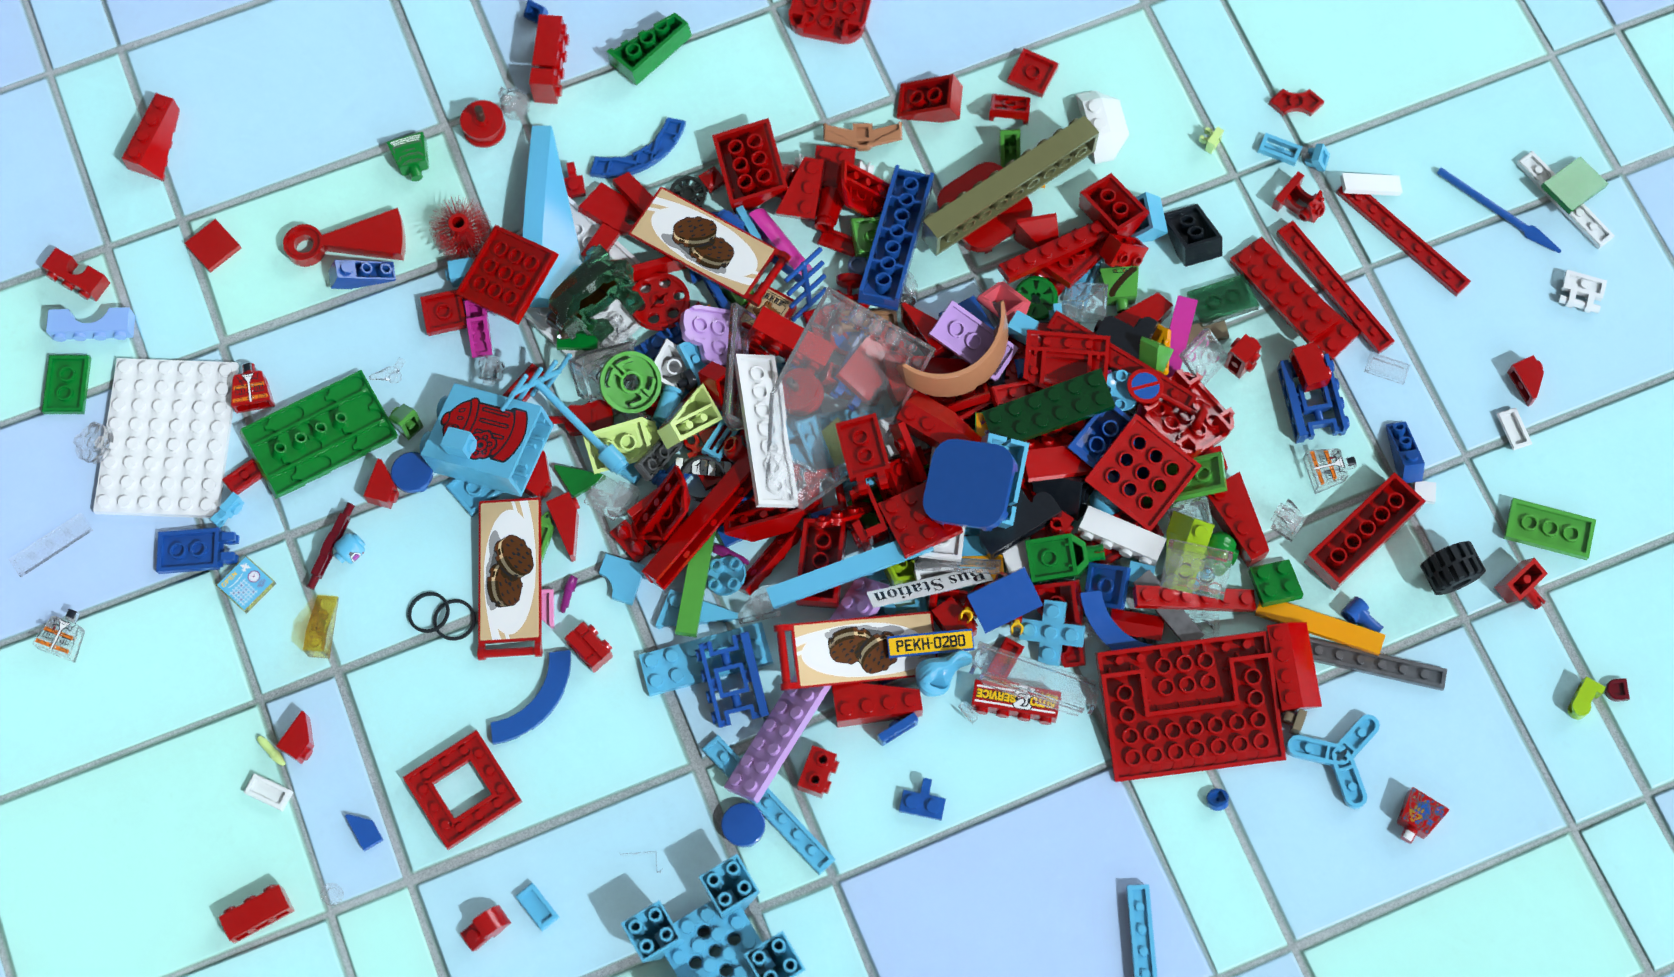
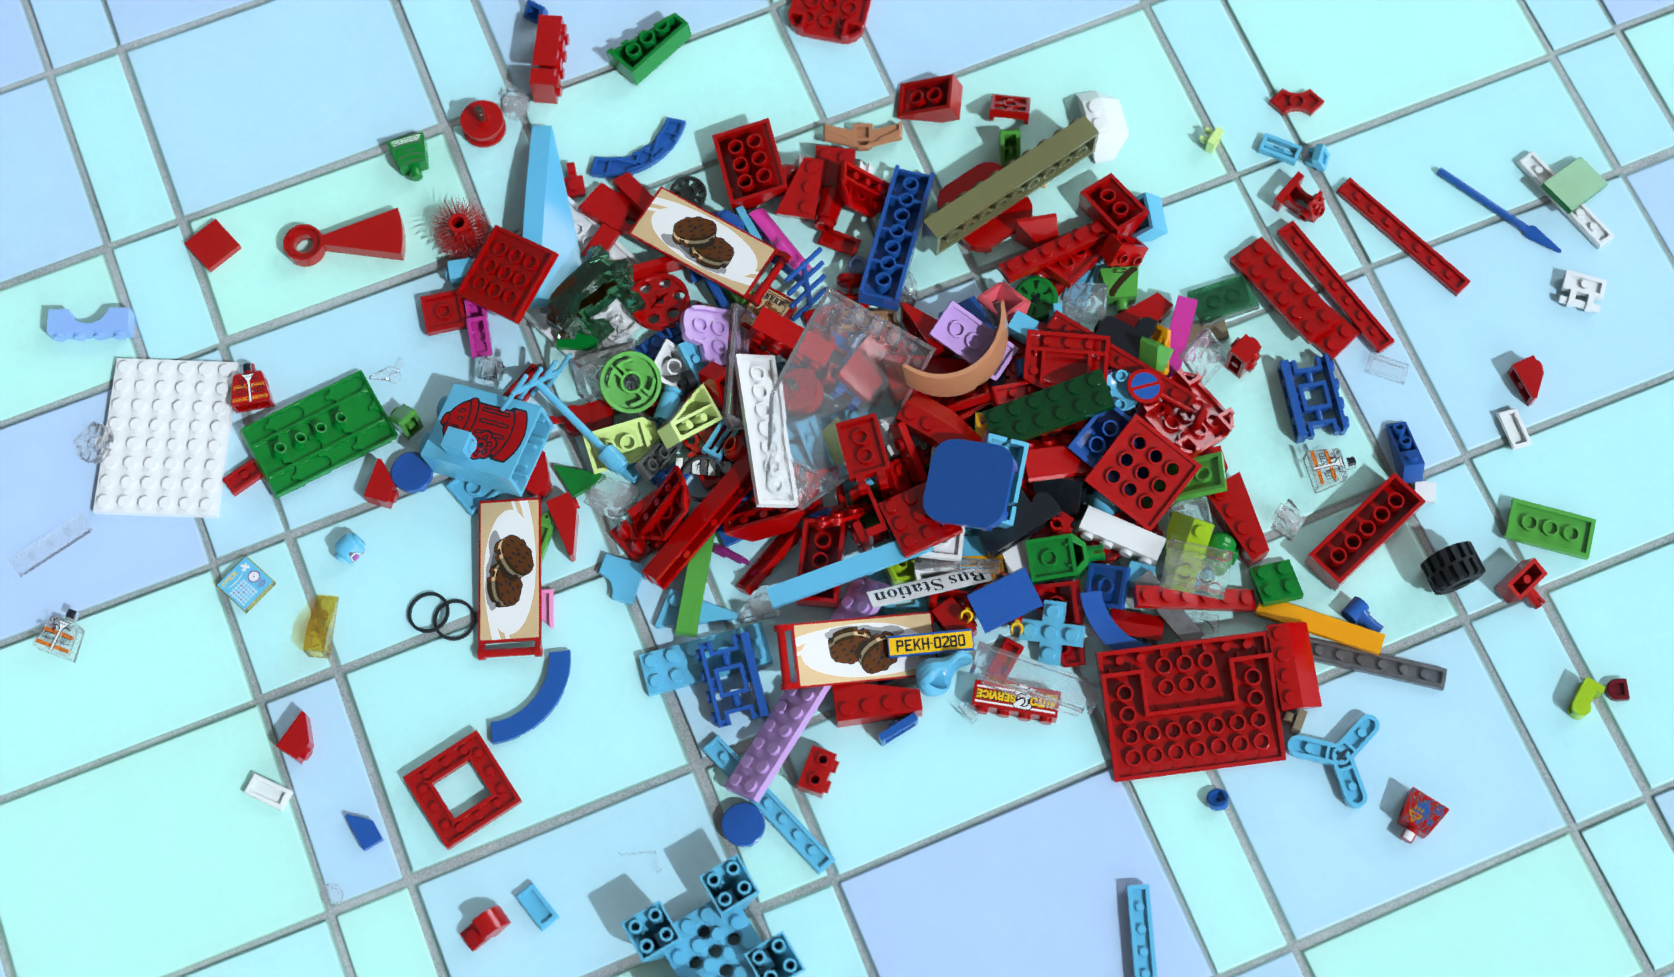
red arch [42,248,110,302] -> none
green tile [42,355,92,414] -> none
red wedge [121,93,180,182] -> none
blue tile [156,527,240,574] -> none
medium azure plate [210,492,244,528] -> none
red brick [218,884,295,943] -> none
yellowish green piece [257,736,286,766] -> none
dark red piece [306,502,355,590] -> none
blue slope [328,260,396,289] -> none
magenta piece [560,575,578,613] -> none
red brick [564,622,613,673] -> none
red tile [698,166,725,193] -> none
medium azure dish [707,556,746,596] -> none
bright green tile [849,217,880,257] -> none
blue plate [899,778,946,821] -> none
red plate [1007,48,1059,98] -> none
black slope [1164,204,1223,267] -> none
red brick [1289,342,1332,393] -> none
white tile [1340,173,1403,196] -> none

